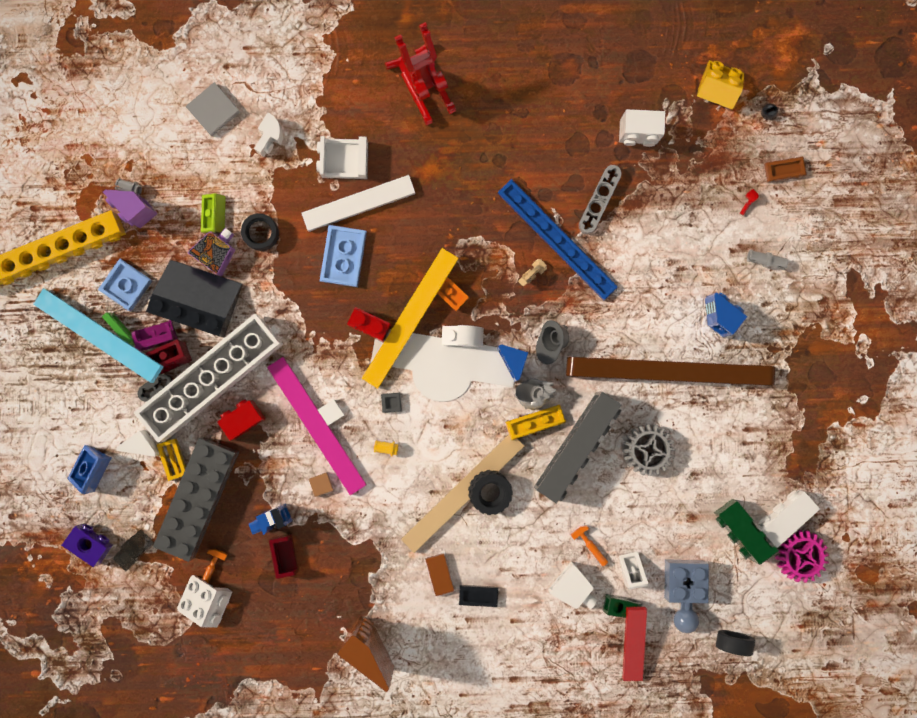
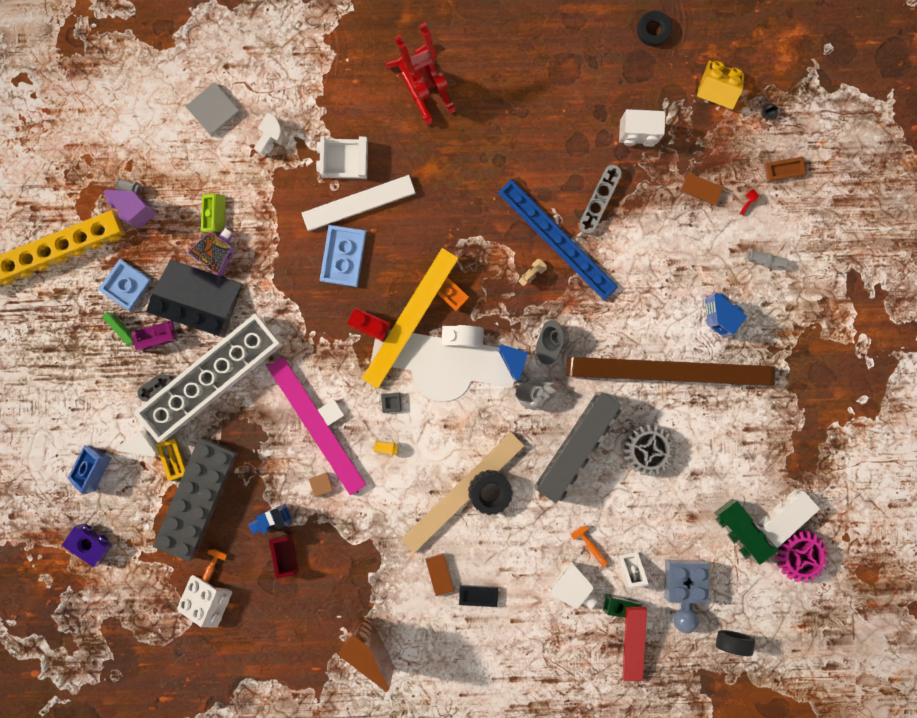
medium azure tile [33,288,164,383] -> none
clear smoke slope [112,529,154,572] -> none
dark red brick [145,339,192,375] -> none
red brick [217,399,265,441] -> none
black tyre [241,213,279,251] -> none
yellow tile [505,404,566,440] -> none
none -> black tyre [637,11,672,47]
none -> dark orange tile [680,173,724,206]

